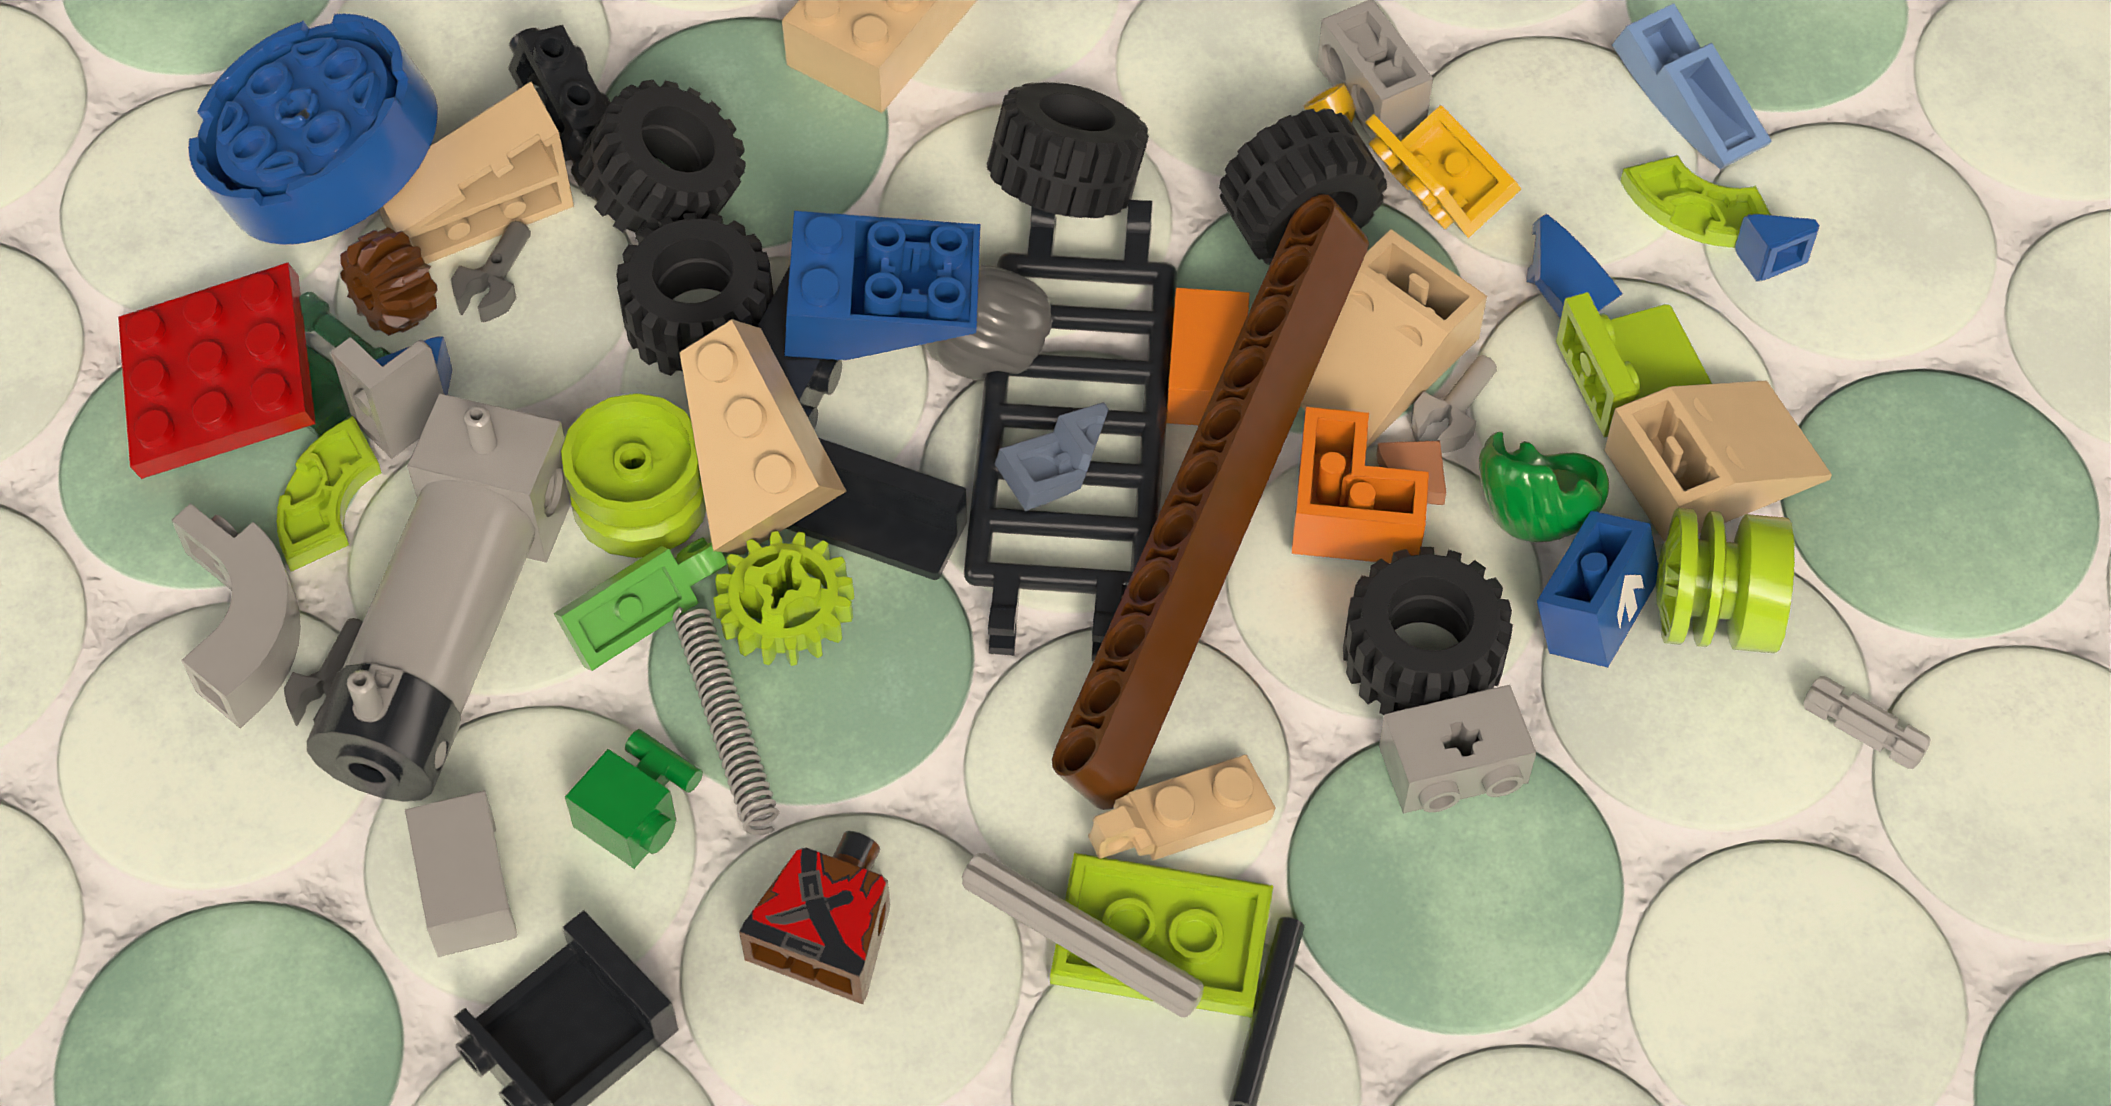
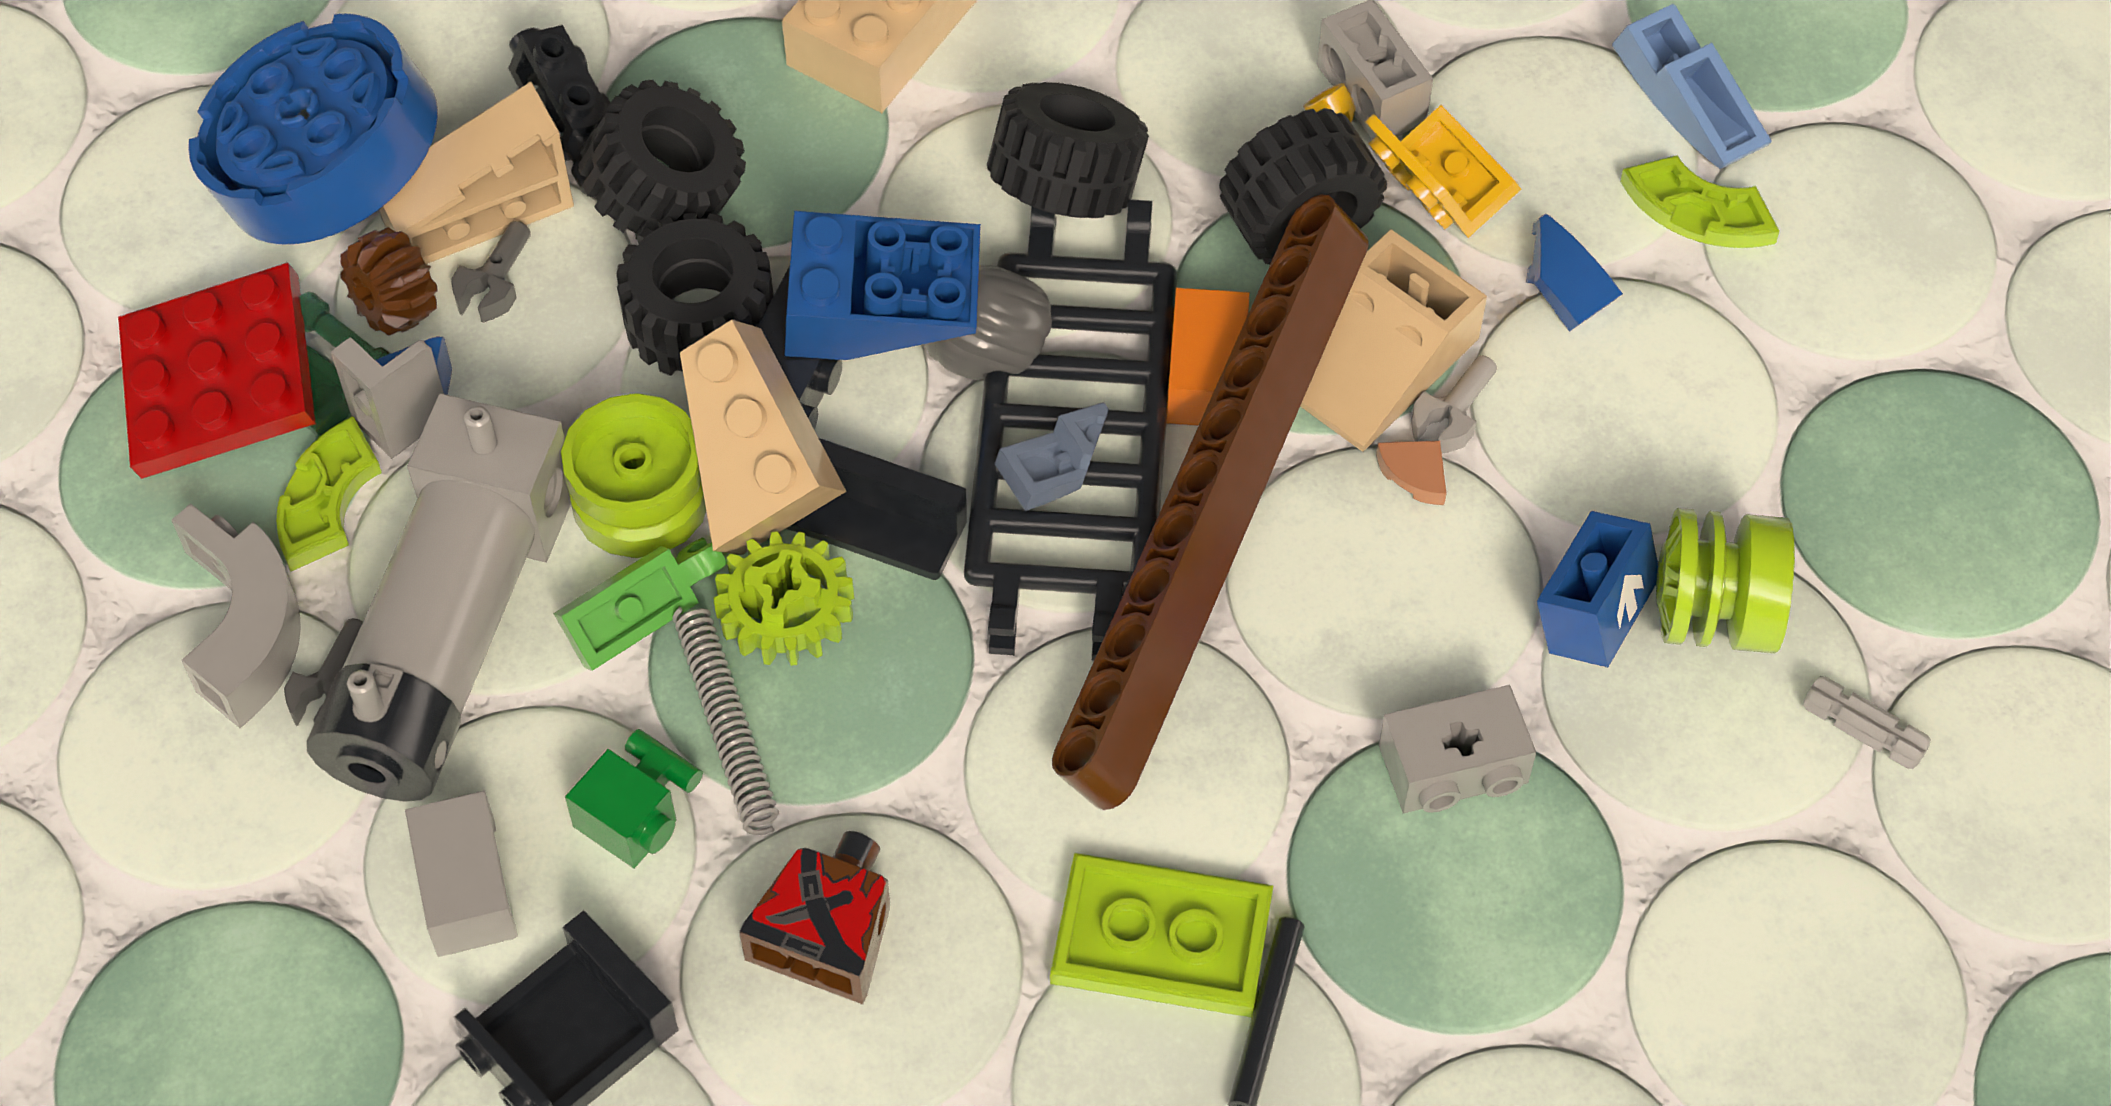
light grey axle [962,853,1204,1017] -> none
tan hinge [1088,754,1276,861] -> none
orange brick [1291,407,1429,563] -> none
black tyre [1343,547,1513,715] -> none
green piece [1479,432,1609,542] -> none
lime bracket [1556,292,1712,438] -> none
tan slope [1605,381,1832,542] -> none
blue slope [1735,214,1820,282] -> none

